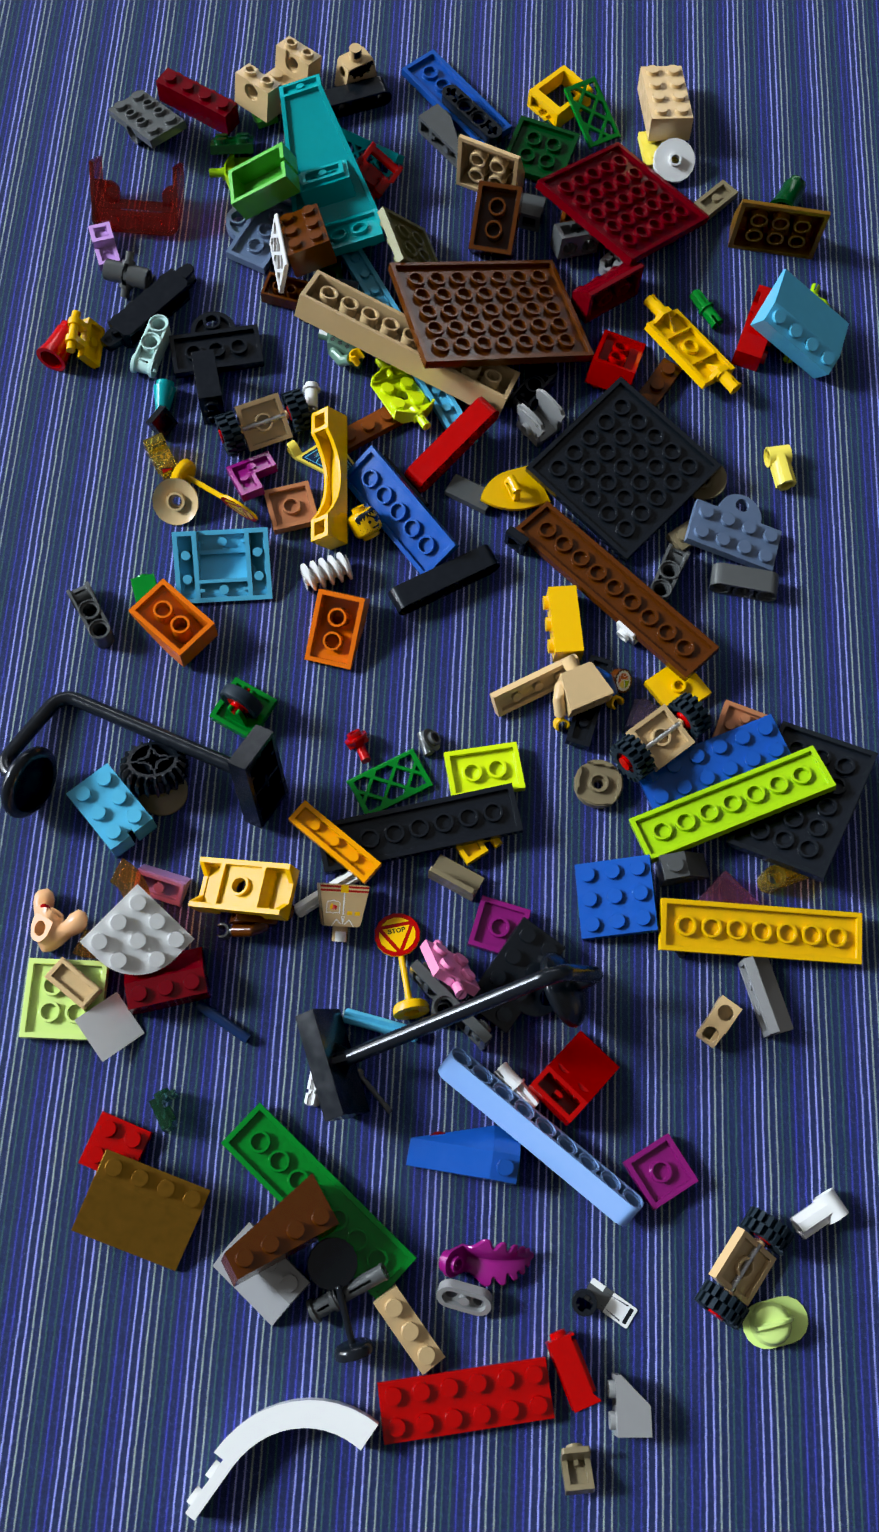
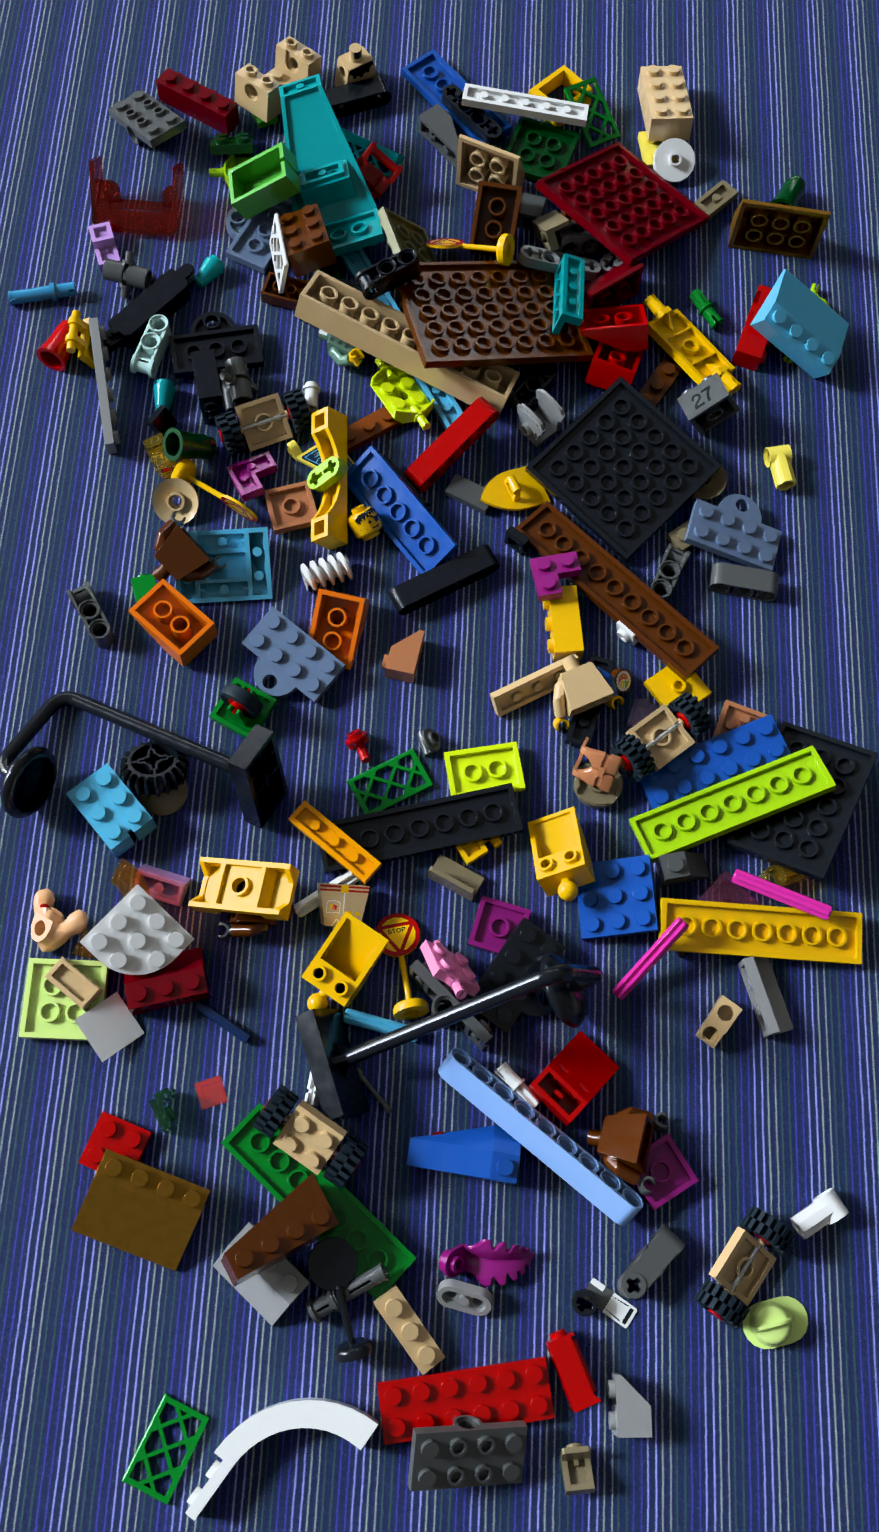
none -> dark azure pin [8,281,78,306]
none -> light grey plate [88,317,120,454]
none -> green window [122,1393,210,1505]
none -> reddish brown torso [152,511,227,583]
none -> dark green plant [163,428,216,461]
none -> teal cone [194,254,225,288]
none -> clear tile [194,1075,228,1110]
none -> dark grey pin [219,356,259,412]
none -> sand blue plate [242,606,347,704]
none -> plate [253,1085,369,1189]
none -> yellow slope [301,911,390,1010]
none -> lime beam [307,456,347,492]
none -> black piece [355,248,421,300]
none -> nougat slope [382,630,425,684]
none -> dark grey plate [408,1415,528,1492]
none -> yellow piece [426,233,515,266]
none -> white plate [461,83,589,127]
none -> light grey beam [518,245,601,281]
none -> yellow slope [528,806,595,901]
none -> magenta plate [530,551,581,602]
none -> dark tan panel [532,210,570,252]
none -> teal fence [552,253,585,335]
none -> nougat piece [572,737,623,793]
none -> red slope [579,304,648,352]
none -> reddish brown torso [587,1107,668,1196]
none -> dark pink axle [613,917,689,1000]
none -> dark grey piece [617,1224,686,1299]
none -> dark grey brick [677,373,741,435]
none -> dark pink axle [732,869,832,920]

